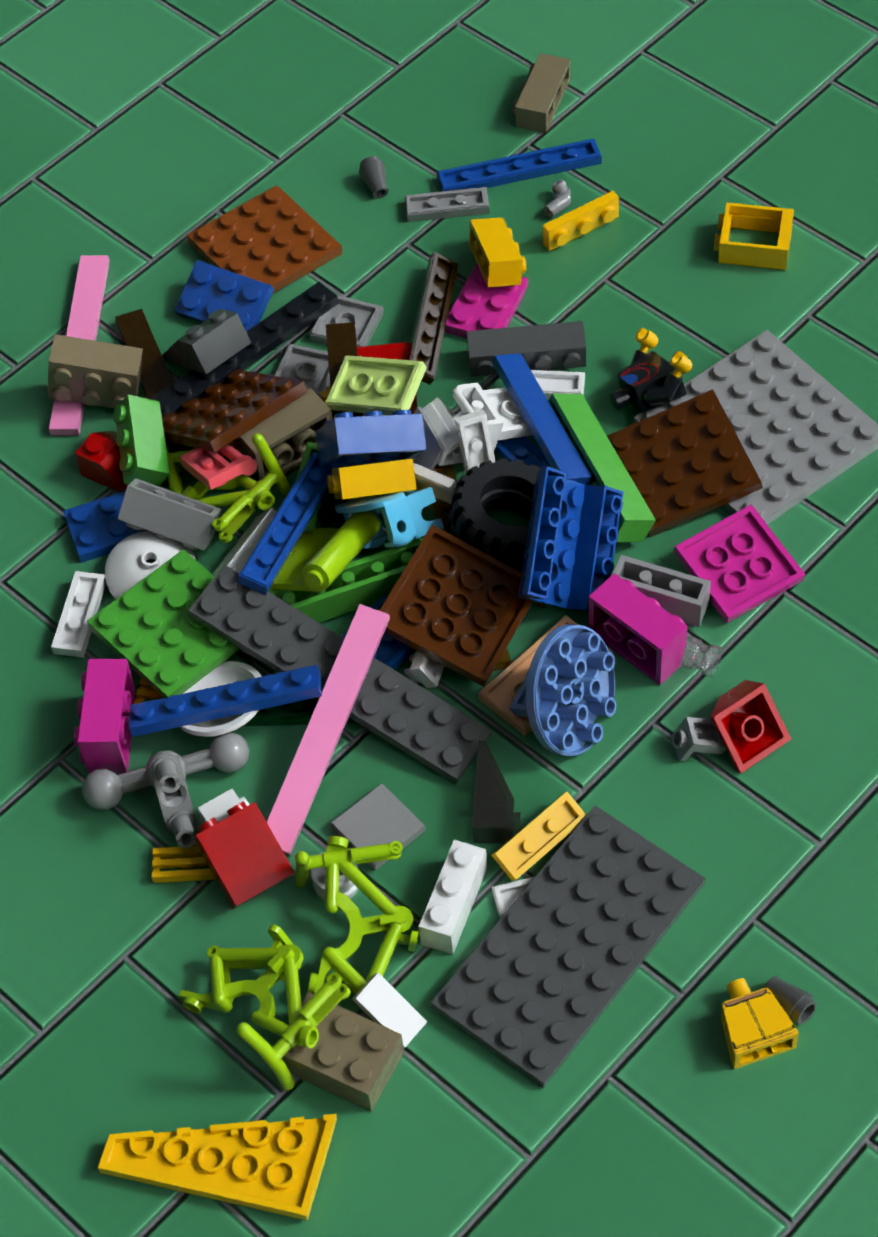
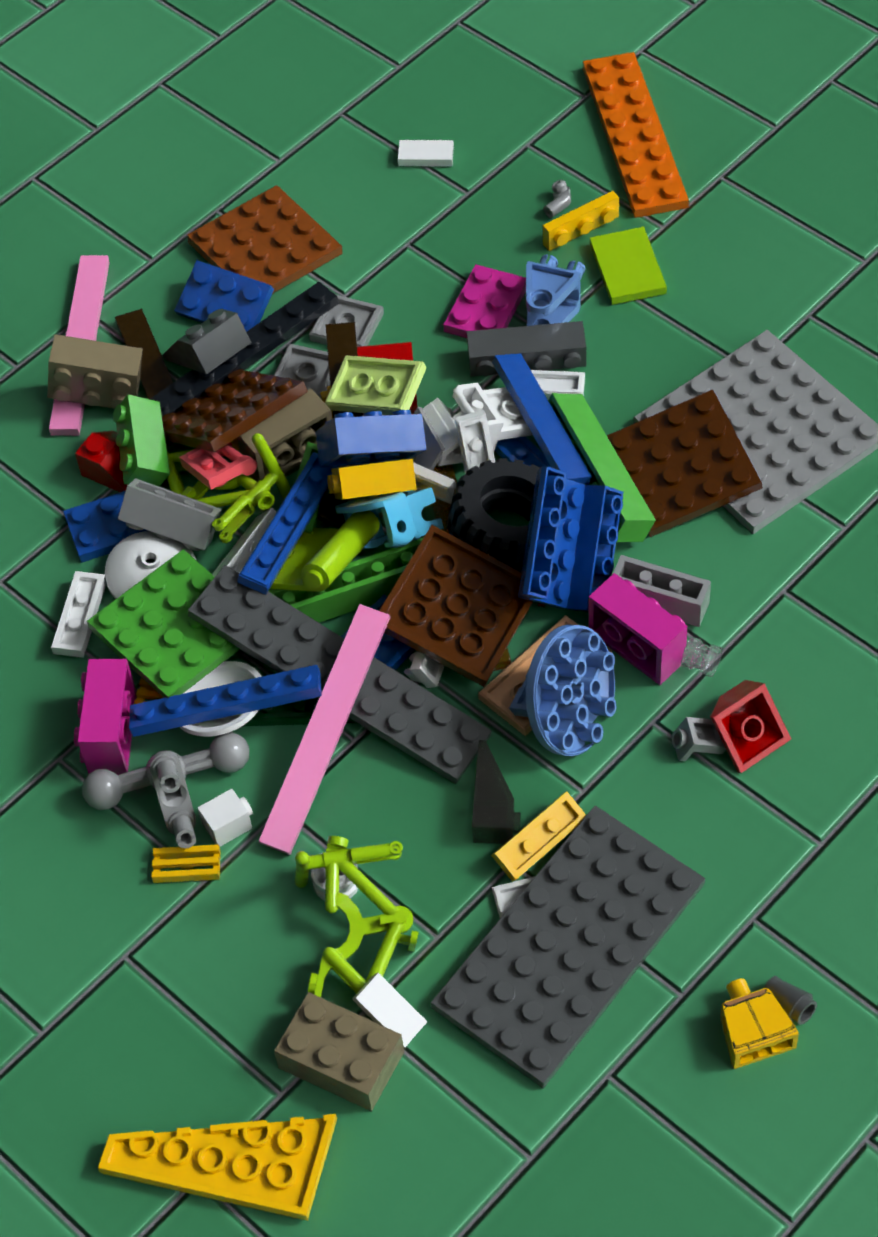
lime piece [179,924,350,1091] -> none
red brick [193,801,295,909] -> none
light grey tile [332,783,426,871] -> none
dark grey cone [359,156,389,199] -> none
light grey tile [404,187,490,222] -> none
dark brown tile [407,252,458,385] -> none
white brick [419,840,487,955] -> none
blue tile [436,138,602,192] -> none
yellow brick [469,217,526,287] -> none
dark tan brick [512,53,571,133] -> none
black torso [610,328,692,412] -> none
dark pink plate [674,504,806,623] -> none
yellow window [714,202,794,270] -> none
none -> white tile [398,140,454,167]
none -> medium blue piece [526,254,586,326]
none -> orange plate [583,52,689,218]
none -> lime tile [590,227,667,305]

